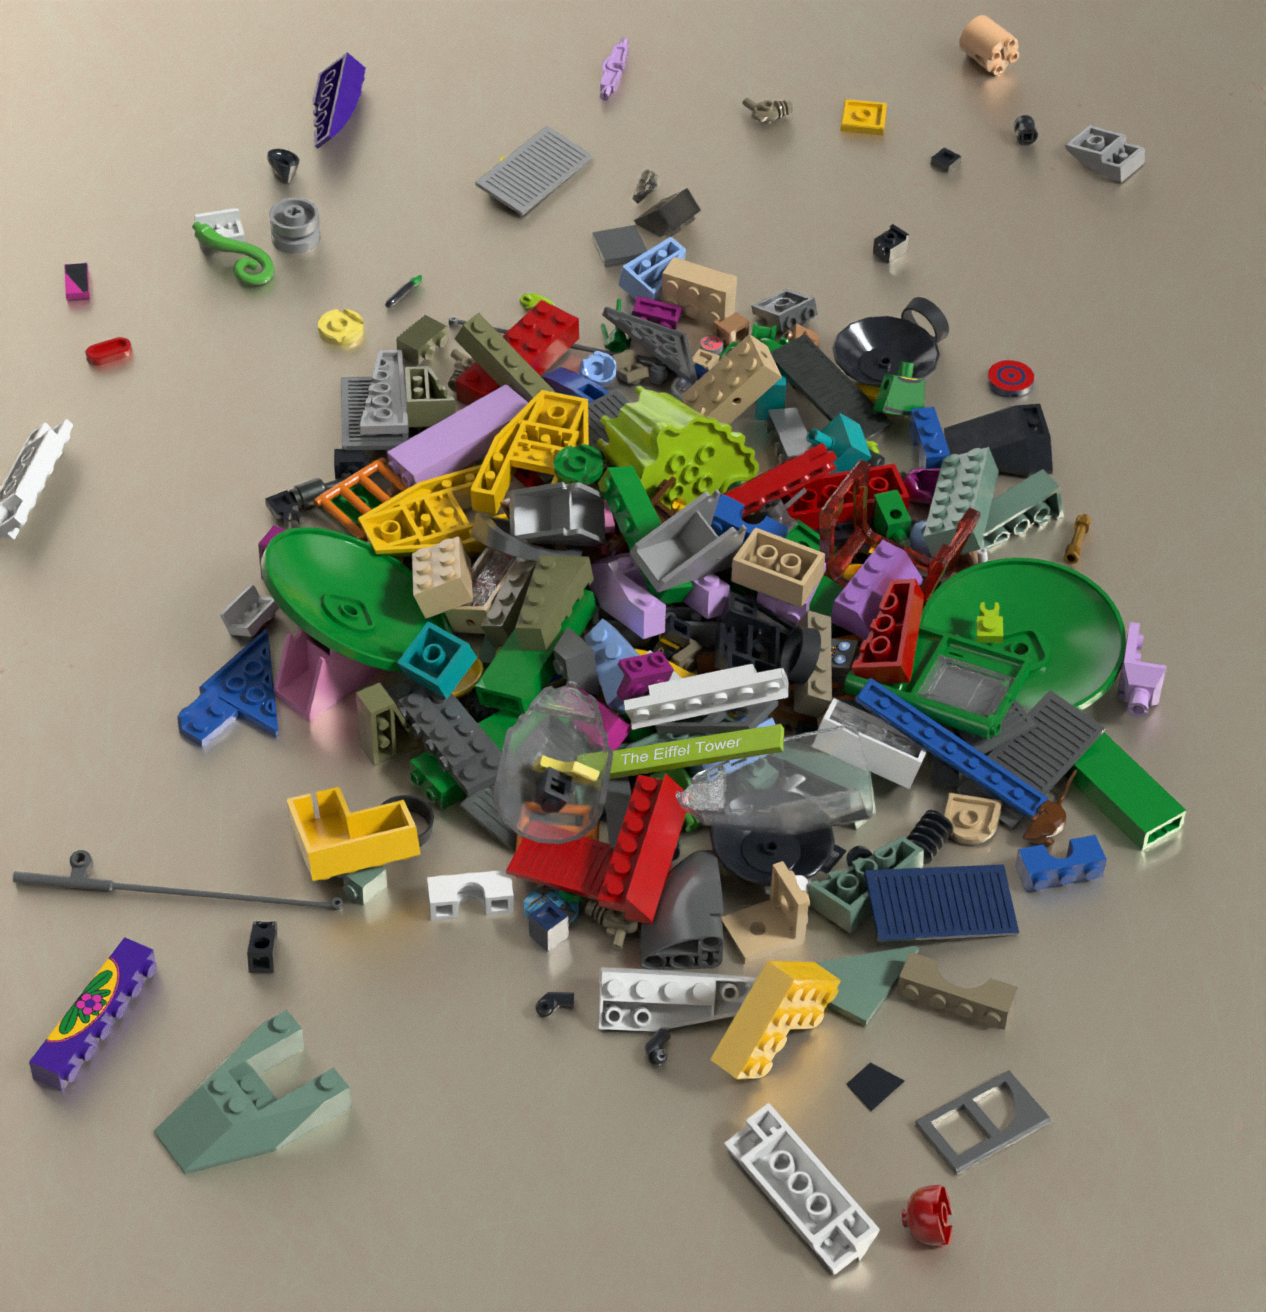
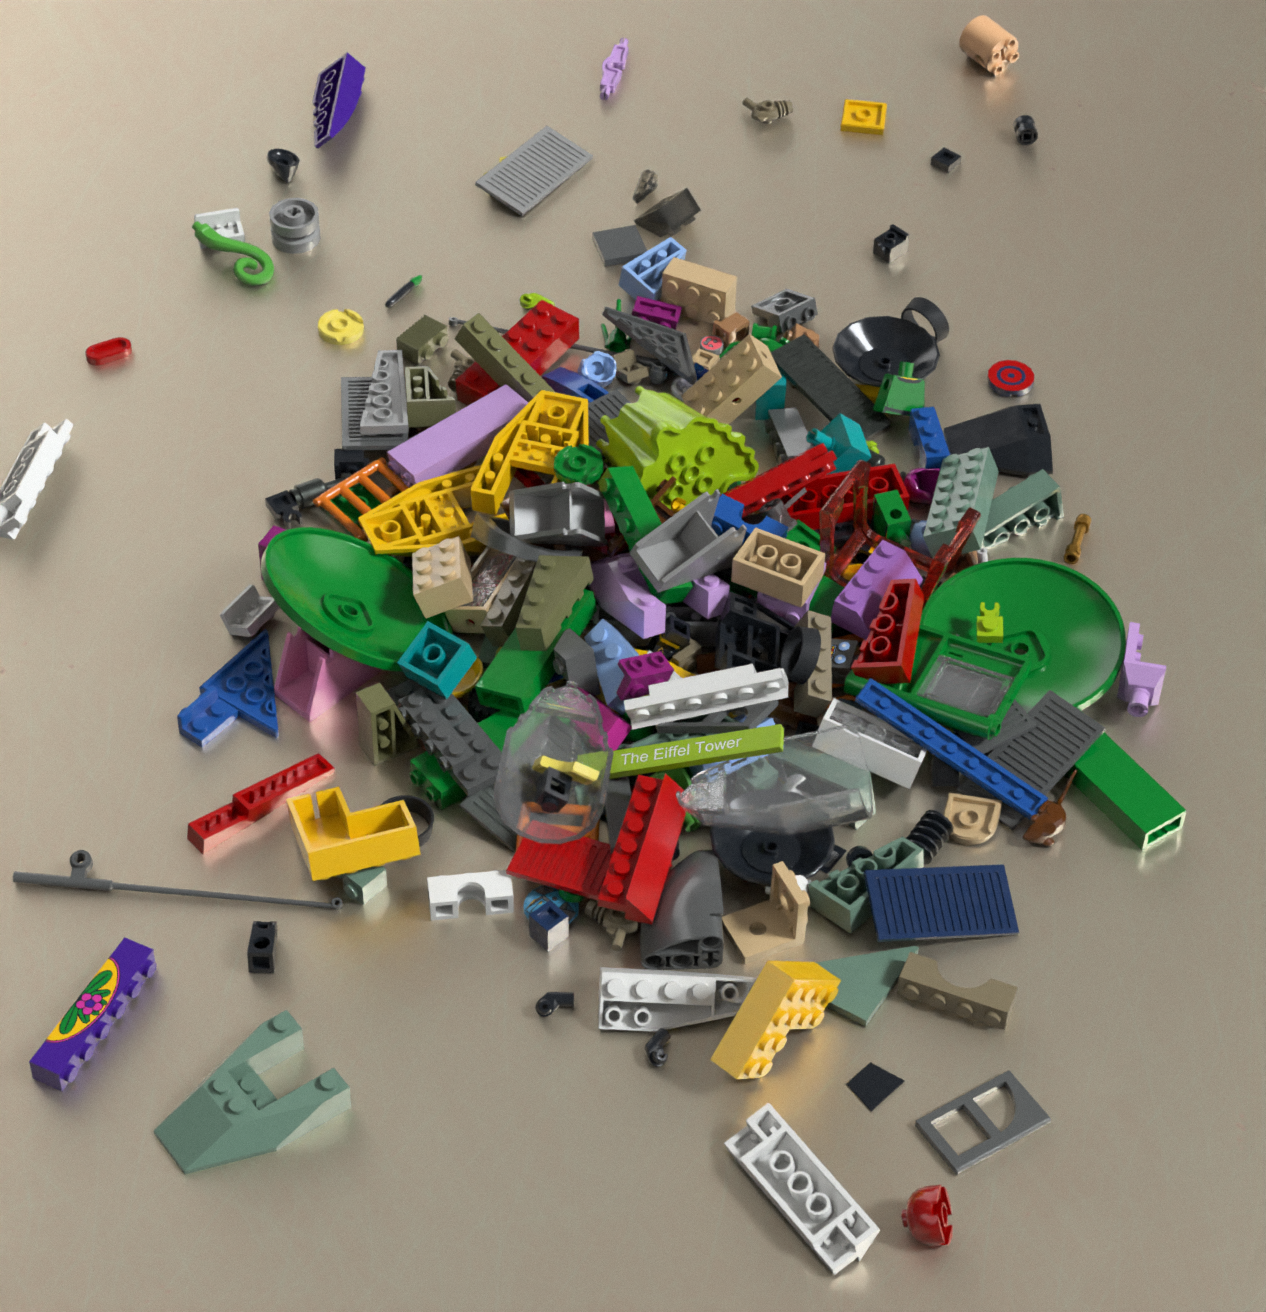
tile [64,263,90,300] -> none
blue arch [1015,835,1107,891] -> none
light grey slope [1065,125,1145,183] -> none
none -> red slope [187,753,335,855]

